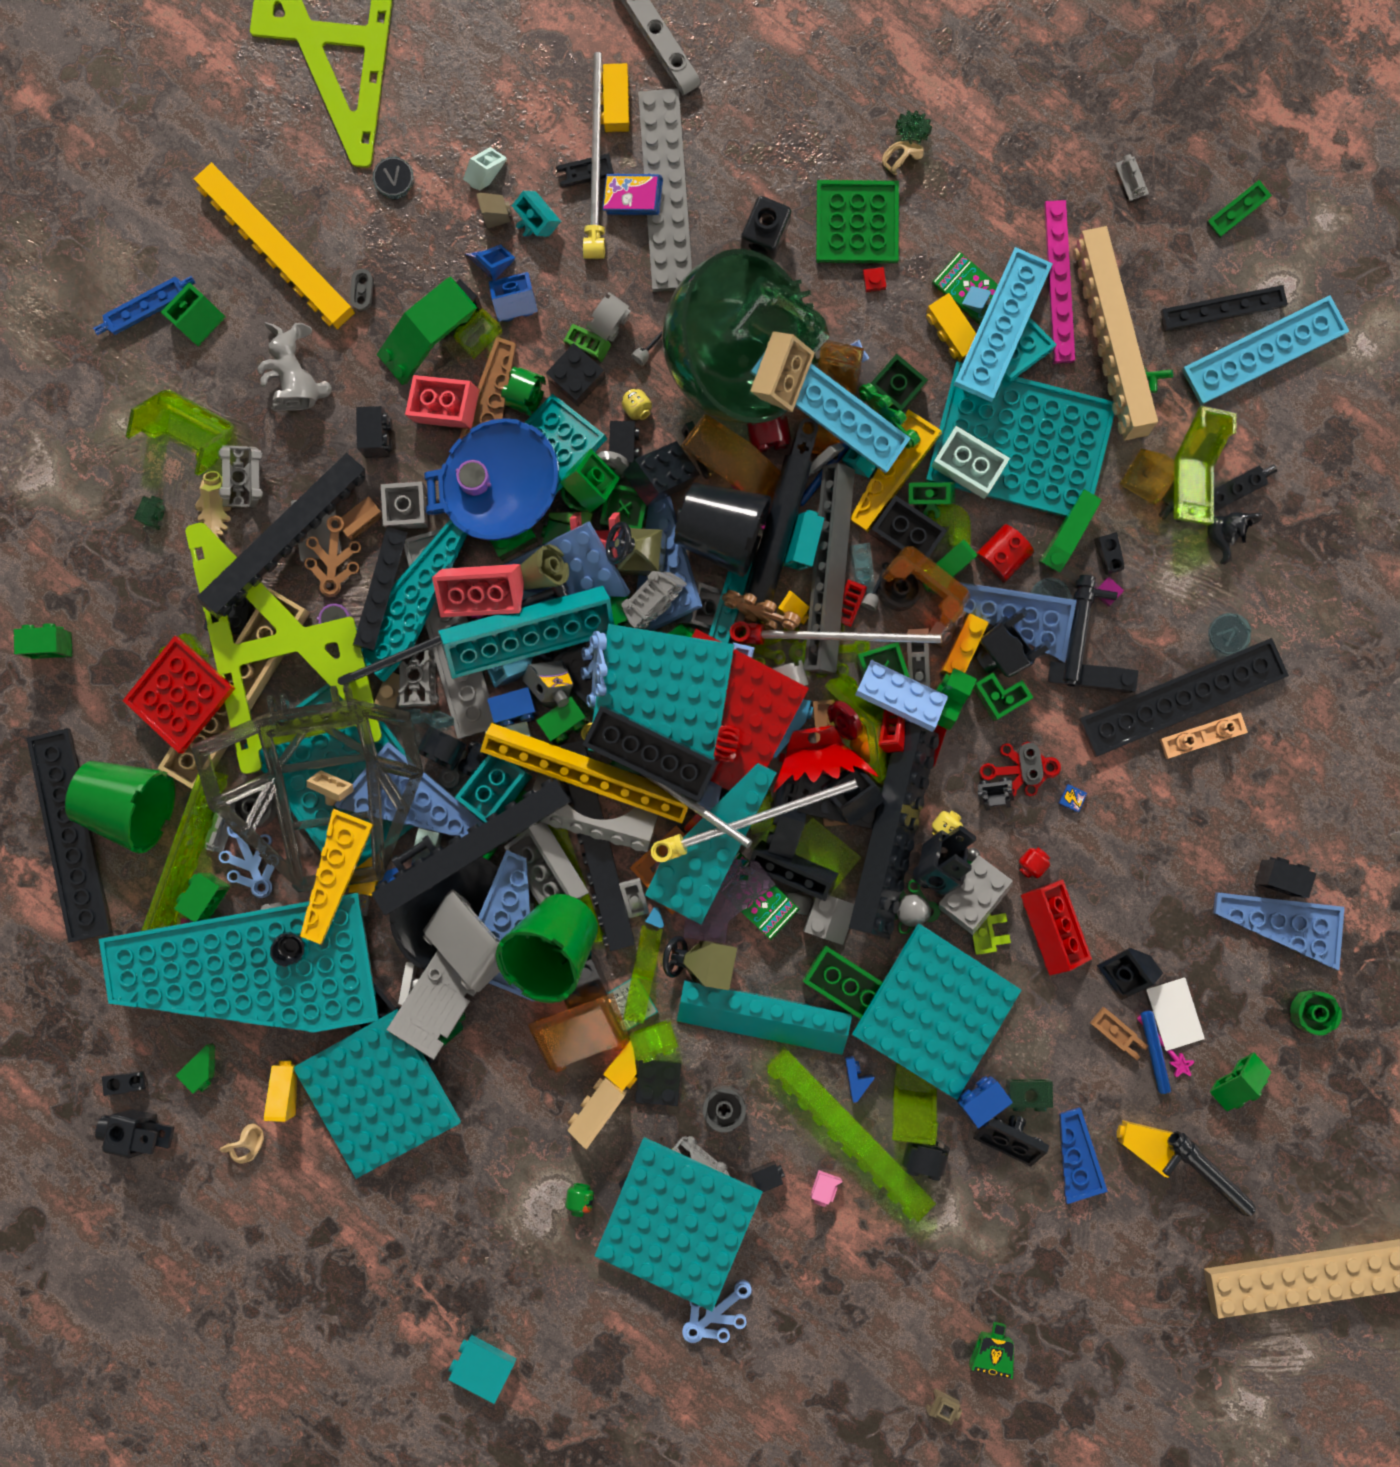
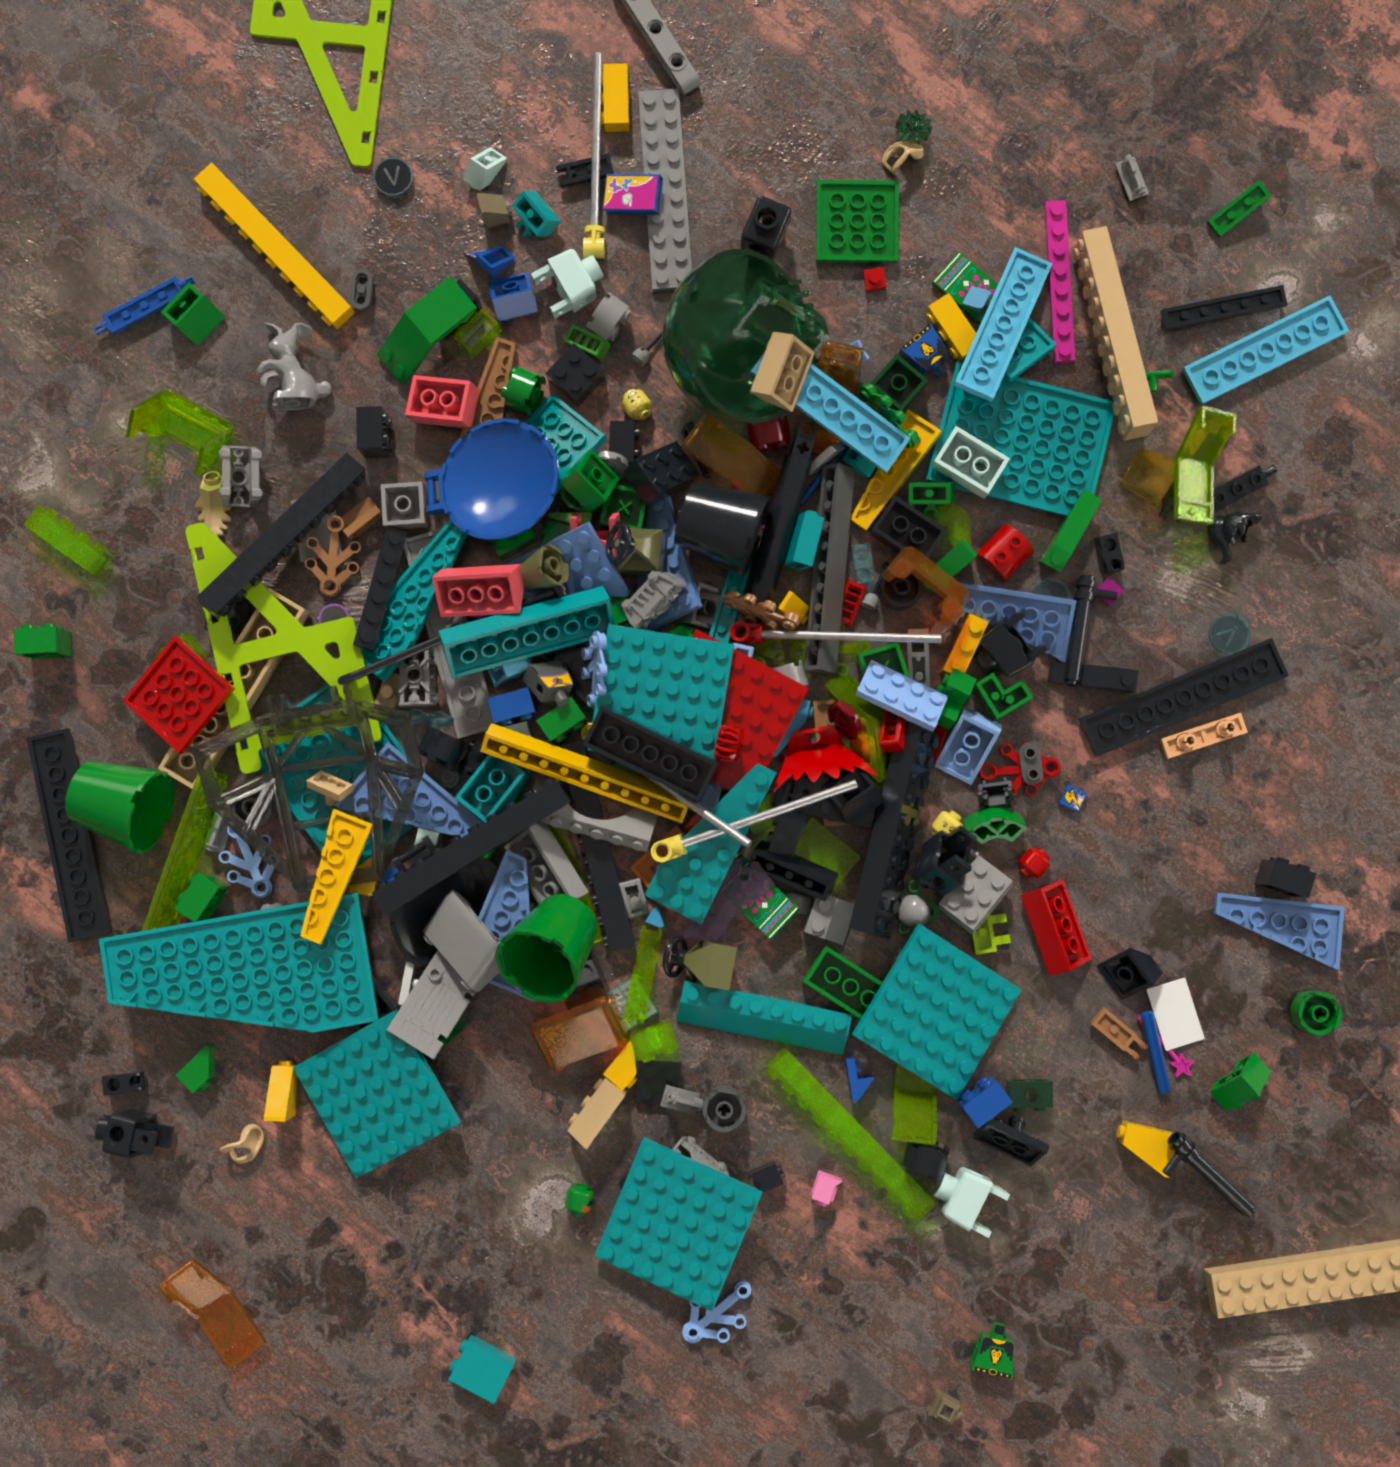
clear green brick [134,496,165,530] -> none
black hair [270,932,305,967] -> none
piece [456,460,491,496] -> none
blue wing [1059,1107,1108,1204] -> none
none -> clear neon green brick [23,505,111,576]
none -> clear orange windscreen [158,1259,267,1370]
none -> light aqua piece [531,249,604,319]
none -> light grey hinge [660,1085,704,1115]
none -> torso [898,323,948,377]
none -> light aqua piece [933,1167,1010,1238]
none -> light blue slope [935,706,1002,785]
none -> green brick [963,807,1027,845]

